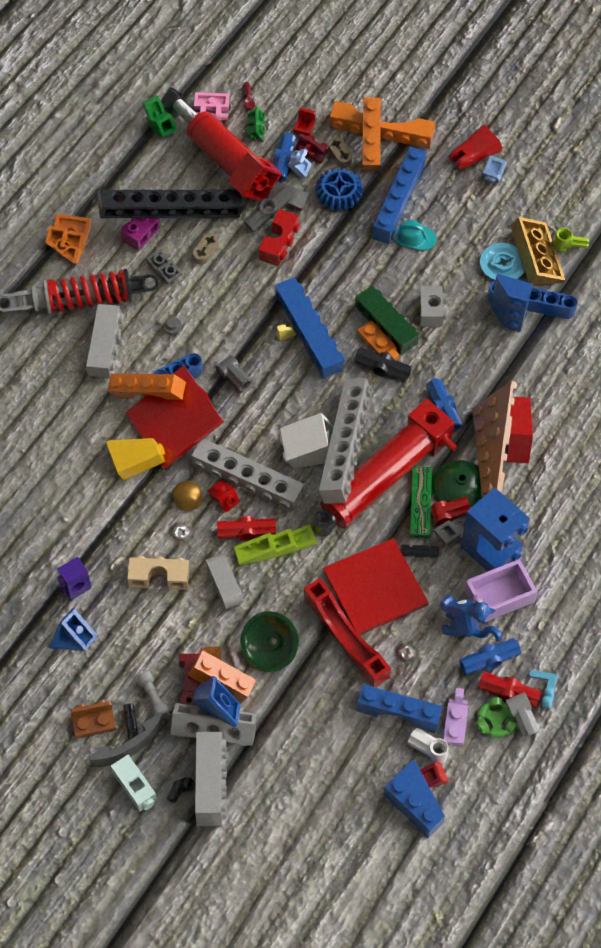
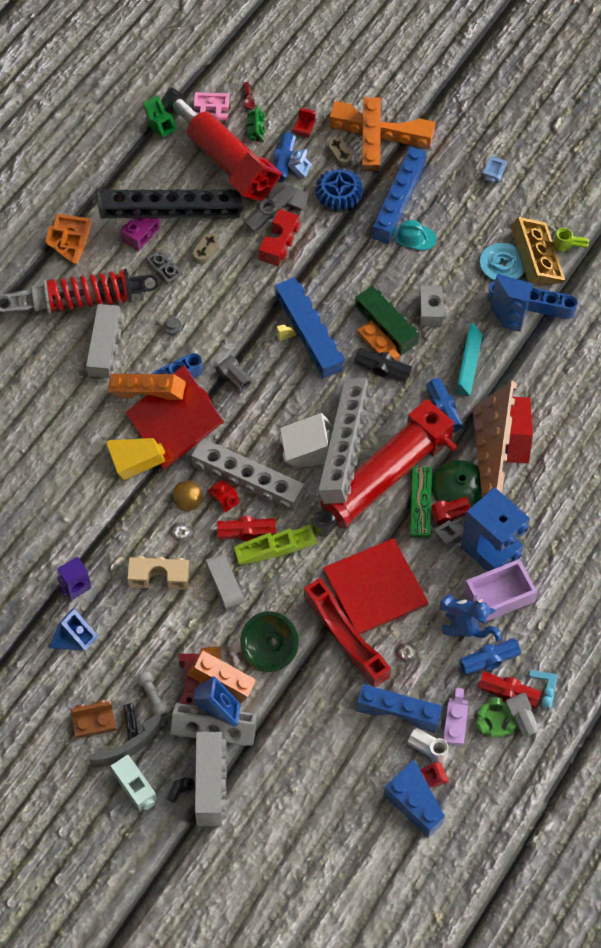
dark red hips [295,133,329,164] -> none
black axle [401,544,439,558] -> none
red piece [448,125,502,170] -> none
none -> teal slope [456,323,482,396]

